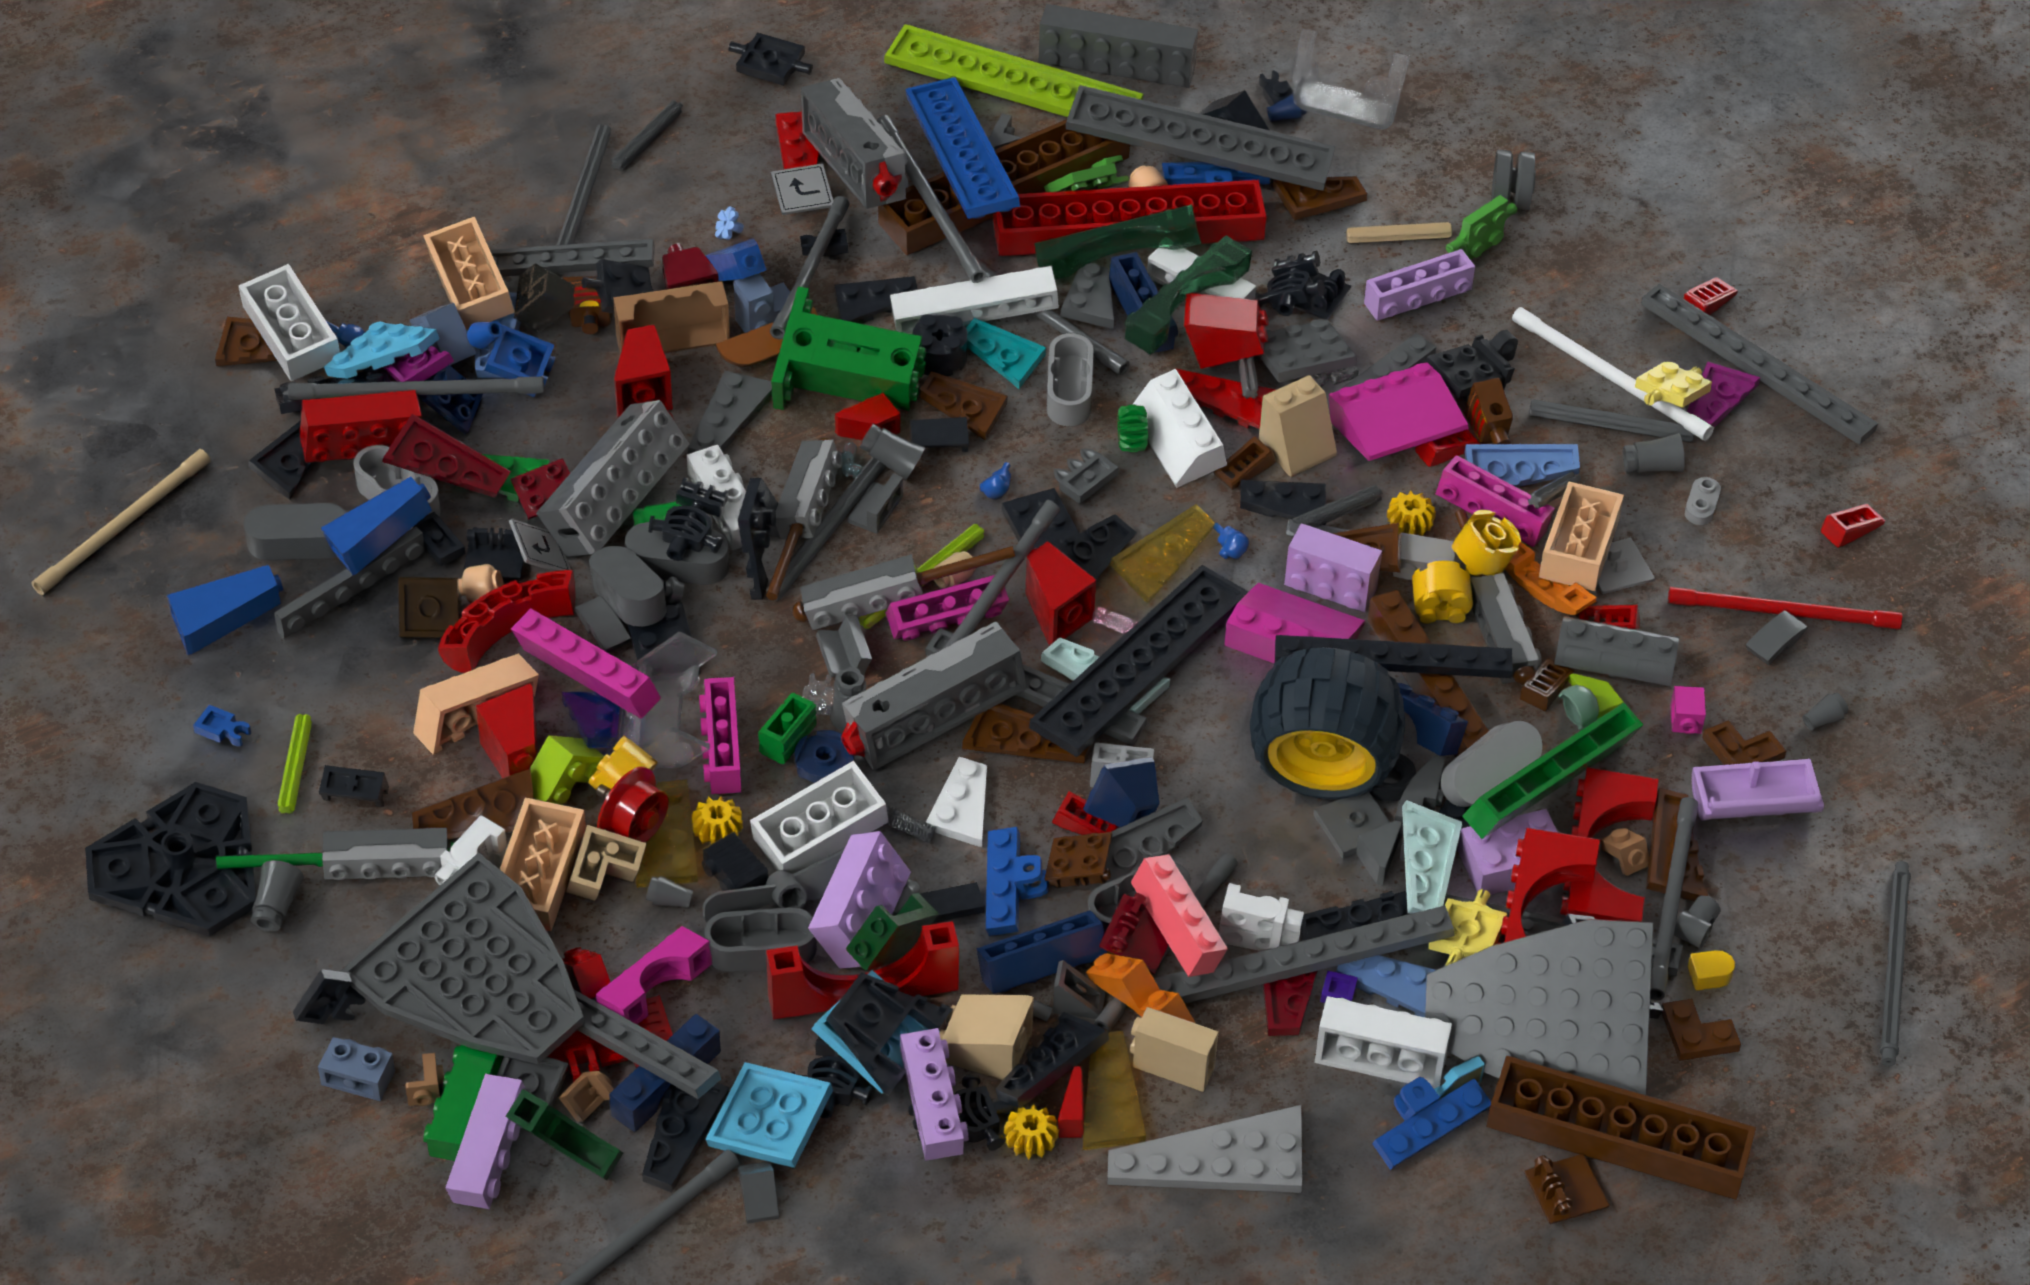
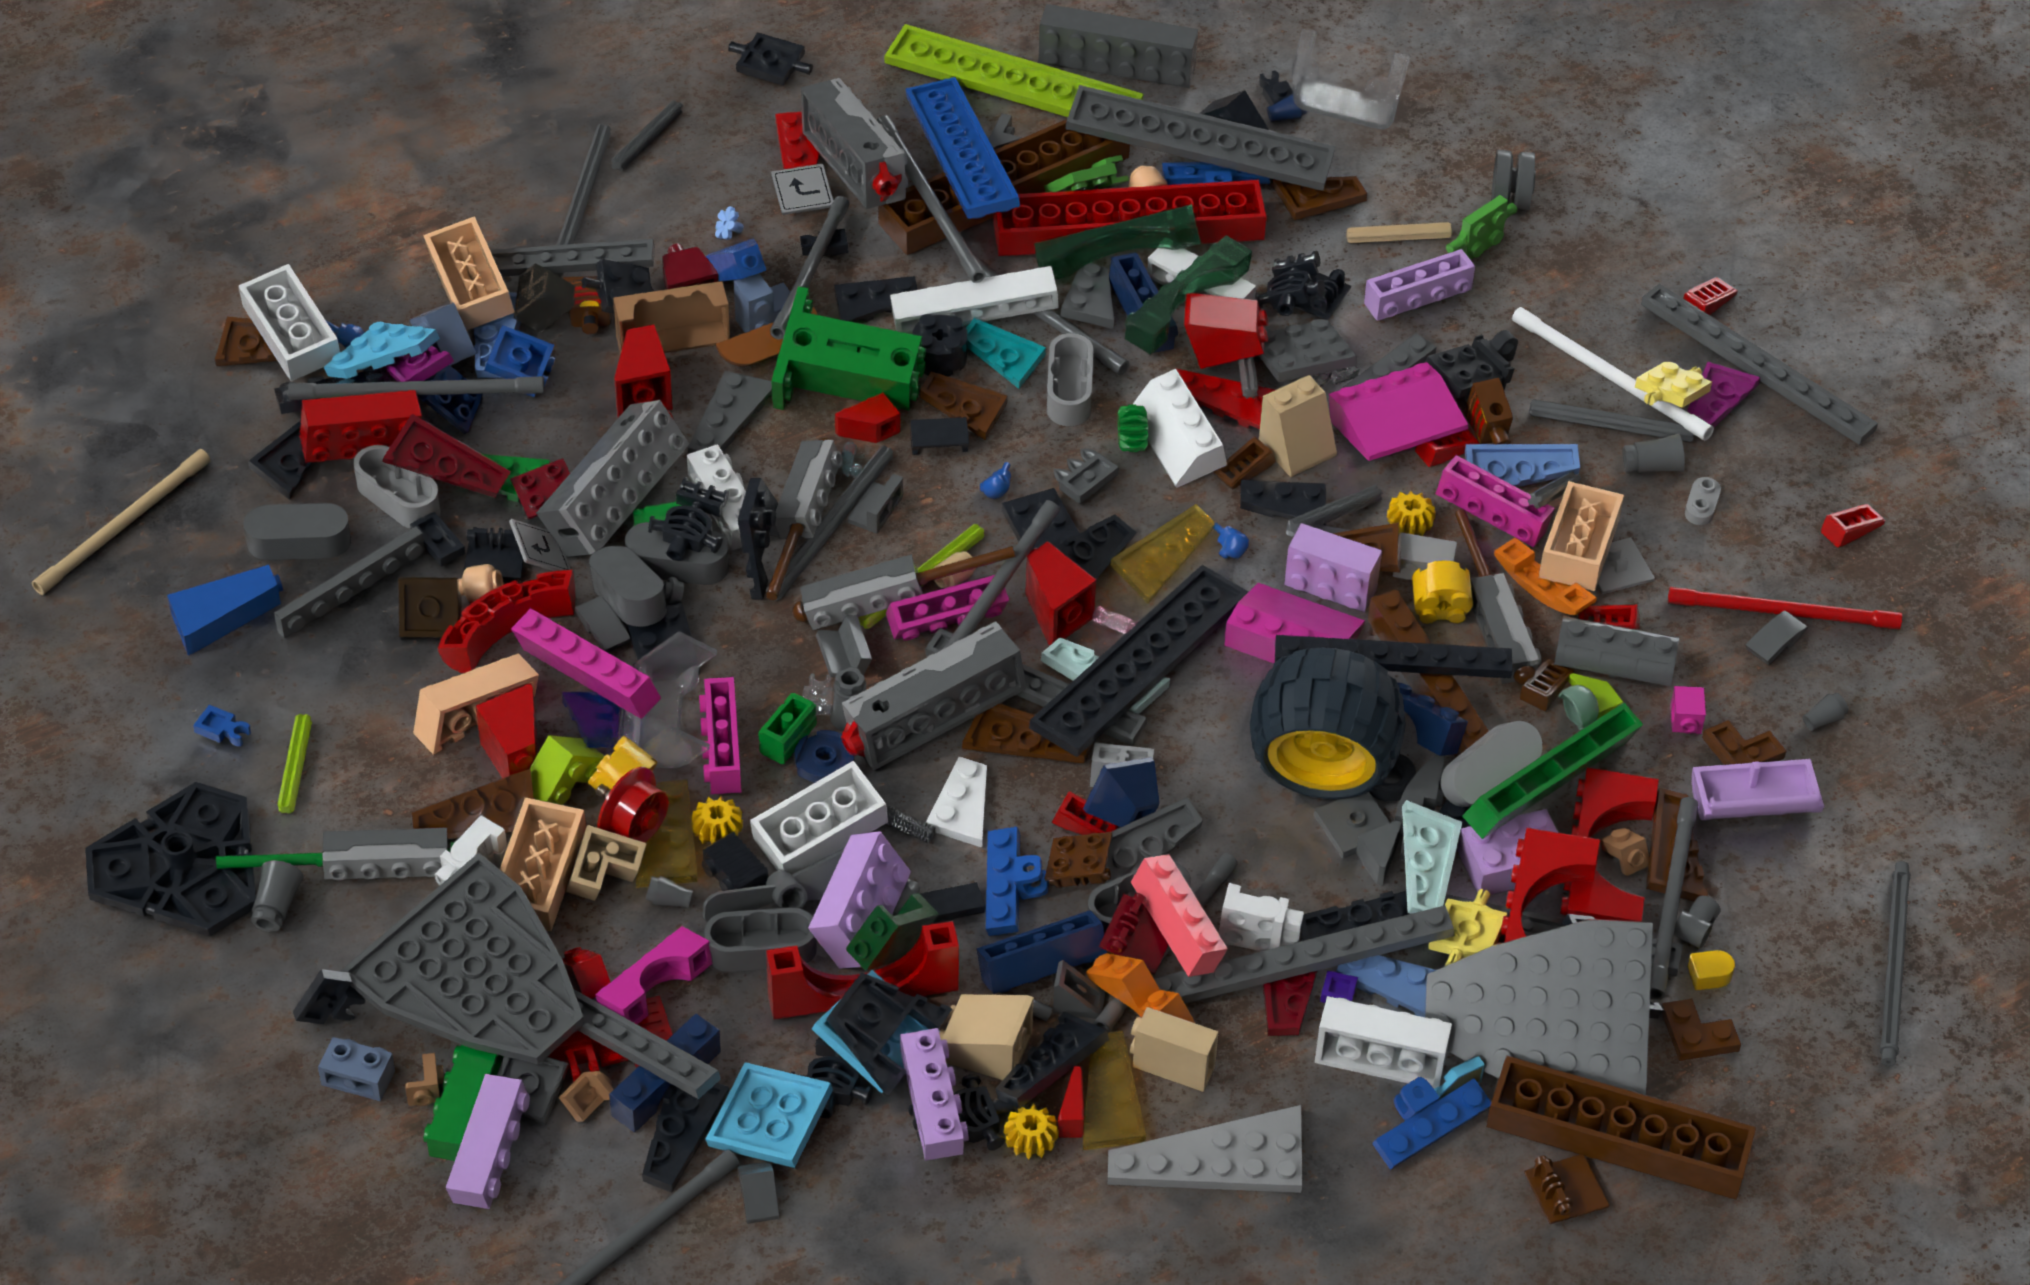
black hinge [319,765,389,807] -> none
blue slope [321,477,432,575] -> none
blue cone [467,321,503,349] -> none
dark green arch [505,1089,624,1181] -> none
dark grey plant [859,424,925,481] -> none
yellow brick [1452,510,1521,576] -> none

